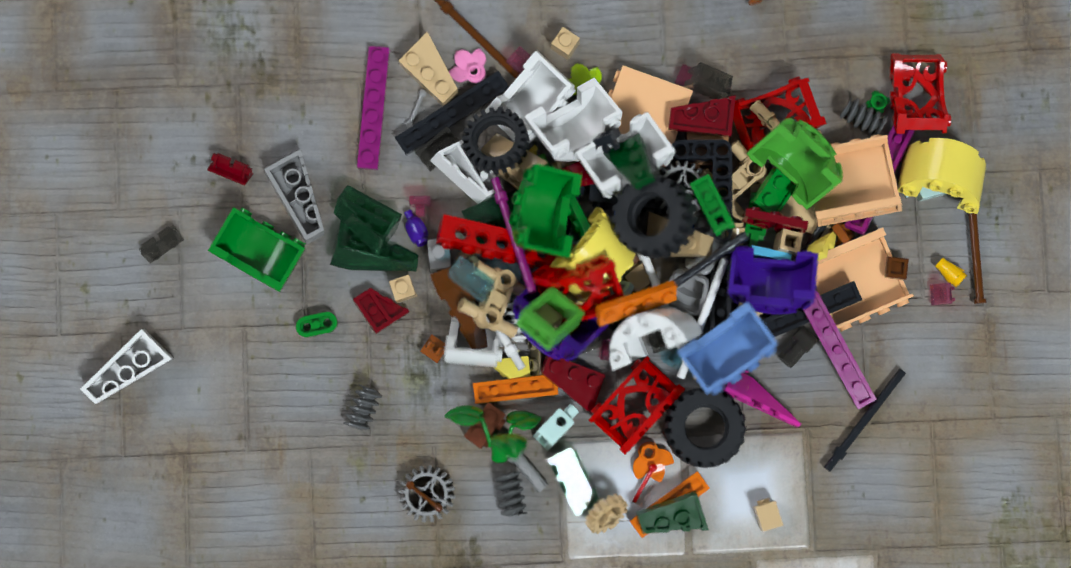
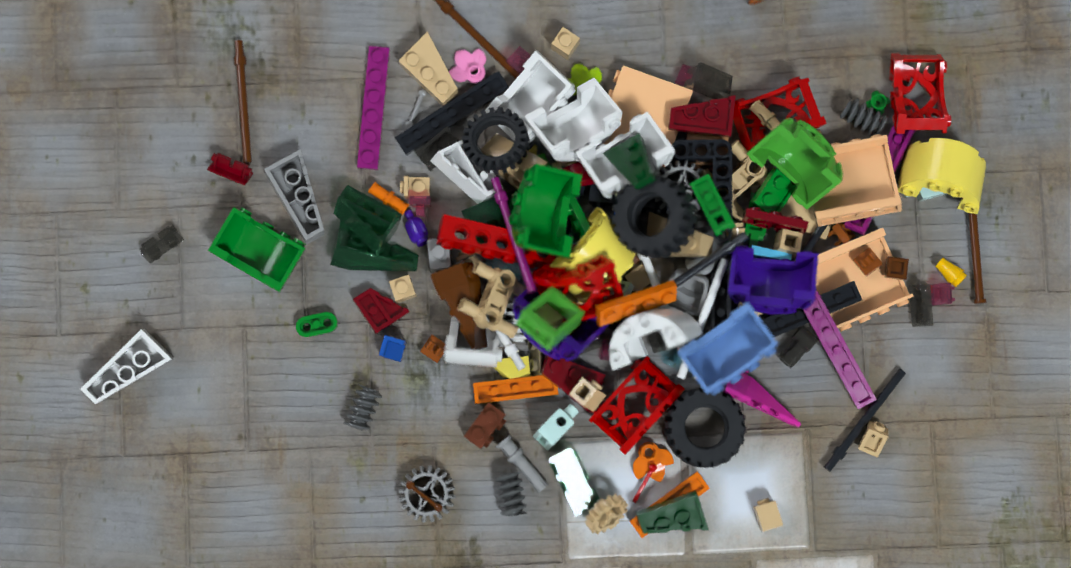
green plant [444,405,541,463] -> none
clear light blue hinge [448,256,494,303] -> none
black tile [592,127,621,154] -> none
light yellow slope [807,232,836,260] -> none
none -> reddish brown bar [234,40,252,163]
none -> orange pin [368,182,410,215]
none -> blue panel [379,335,407,362]
none -> tan bracket [400,176,430,199]
none -> tan brick [570,377,607,412]
none -> dark orange tile [853,247,883,277]
none -> tan bracket [858,421,889,458]
none -> clear smoke hinge [909,284,933,327]

